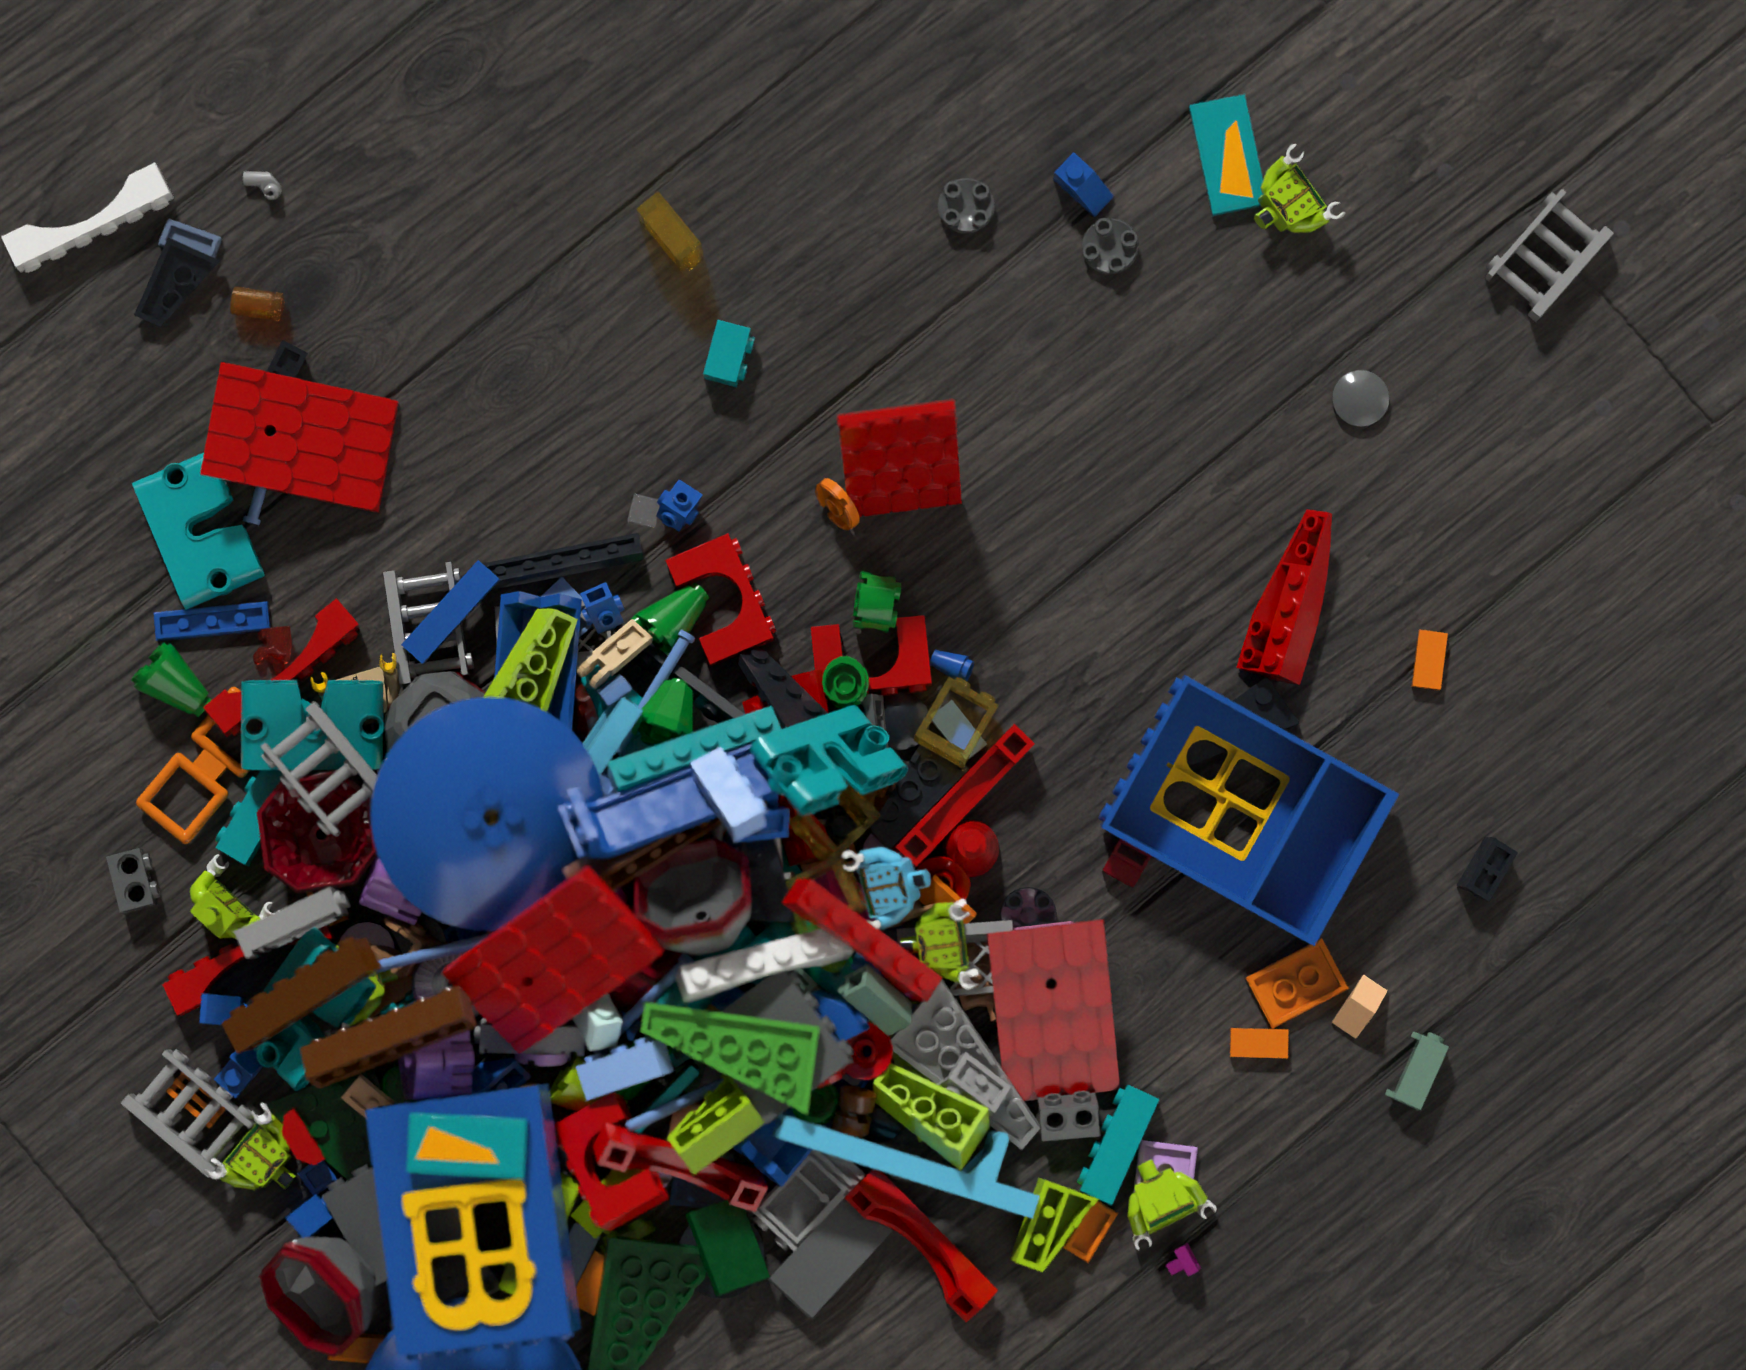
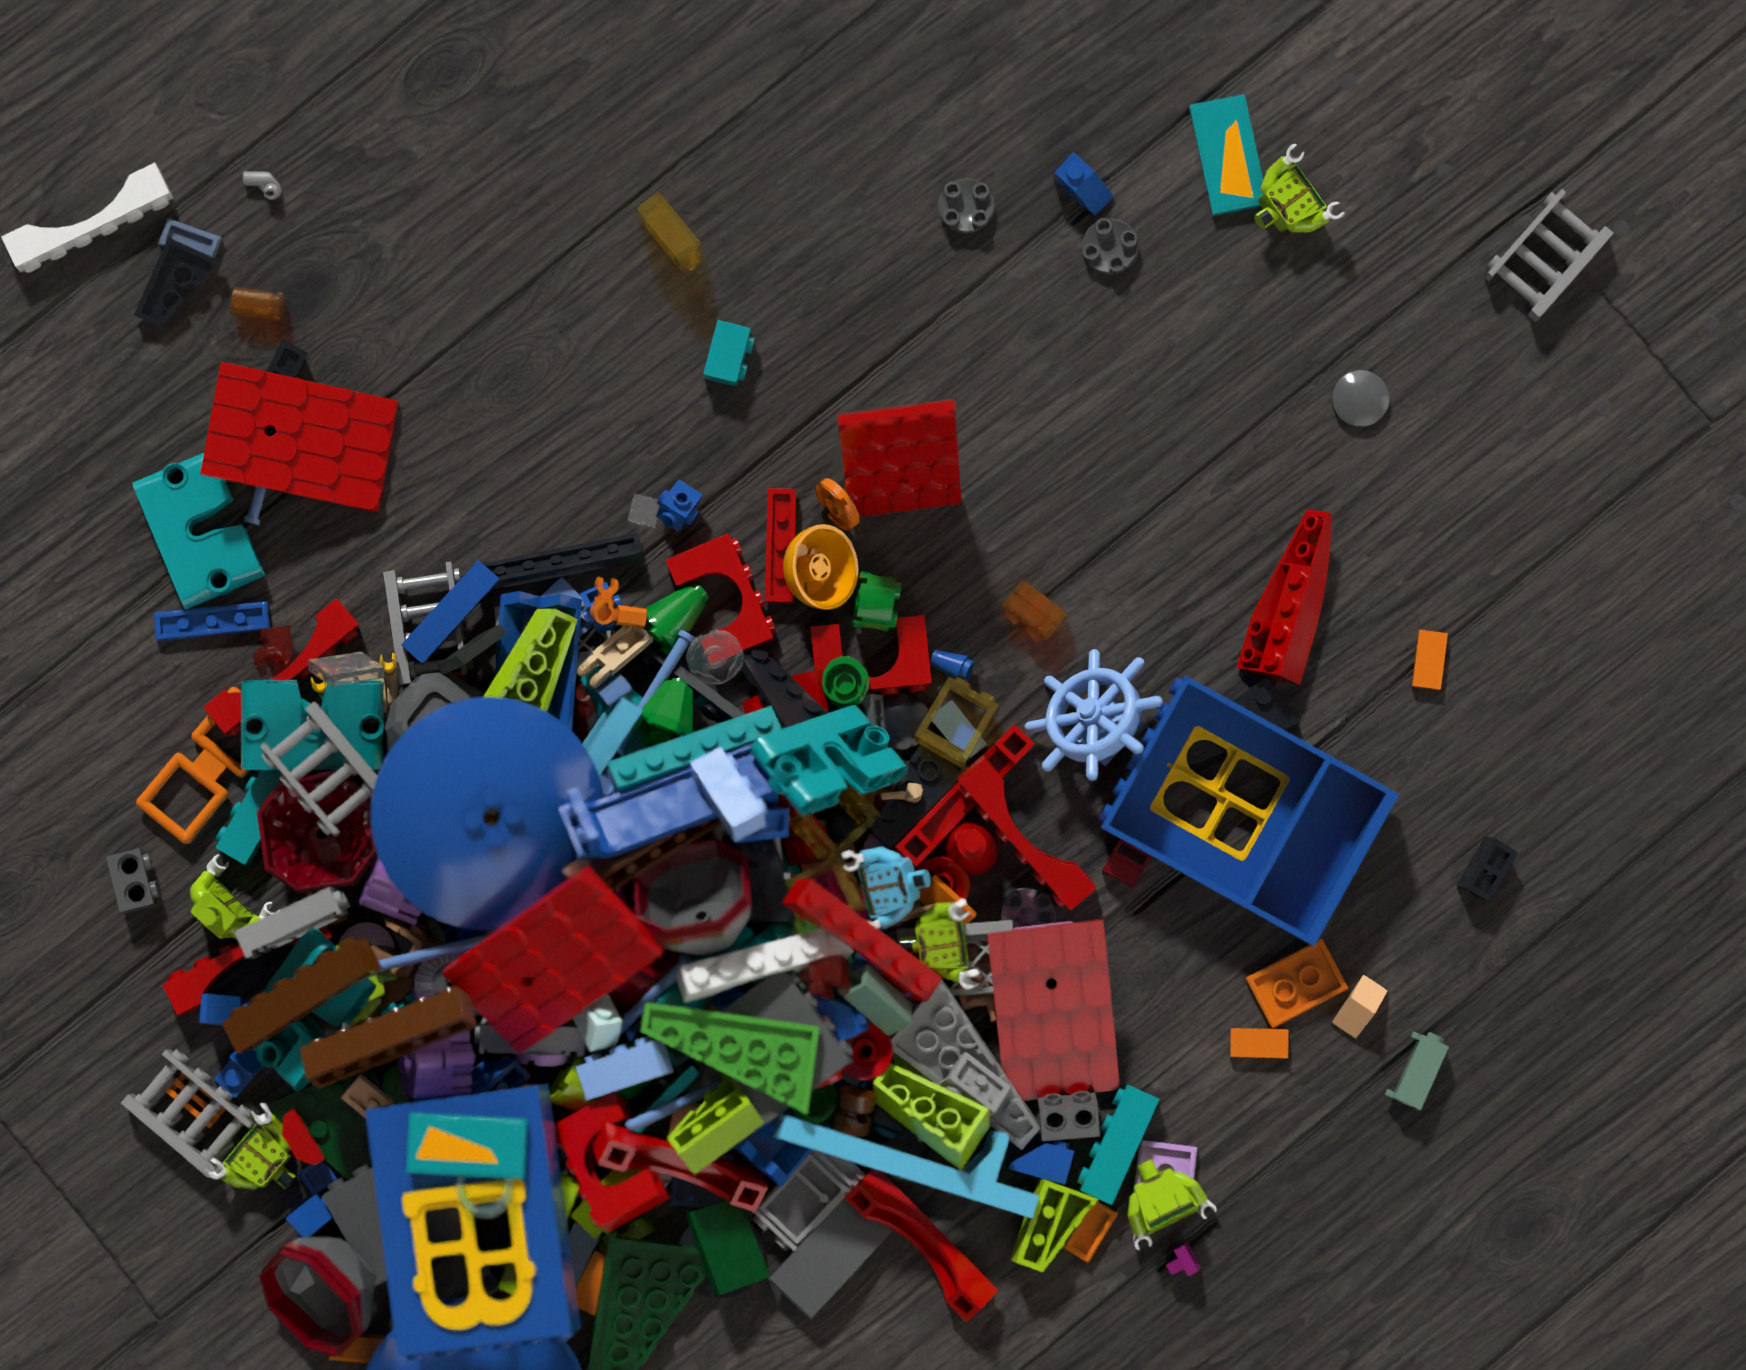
green cone [131,642,212,717] -> none
none -> clear tile [308,652,384,686]
none -> pearl dark grey tile [437,624,507,675]
none -> clear light blue helmet [457,1177,513,1218]
none -> orange bar [590,577,647,628]
none -> clear tile [686,630,744,685]
none -> red plate [765,488,796,603]
none -> light orange piece [783,524,858,609]
none -> clear red piece [799,955,850,1000]
none -> tan hand [881,783,923,803]
none -> red arch [957,755,1097,910]
none -> clear orange brick [1001,579,1068,643]
none -> blue slope [1008,1140,1074,1185]
none -> light blue piece [1024,649,1163,781]

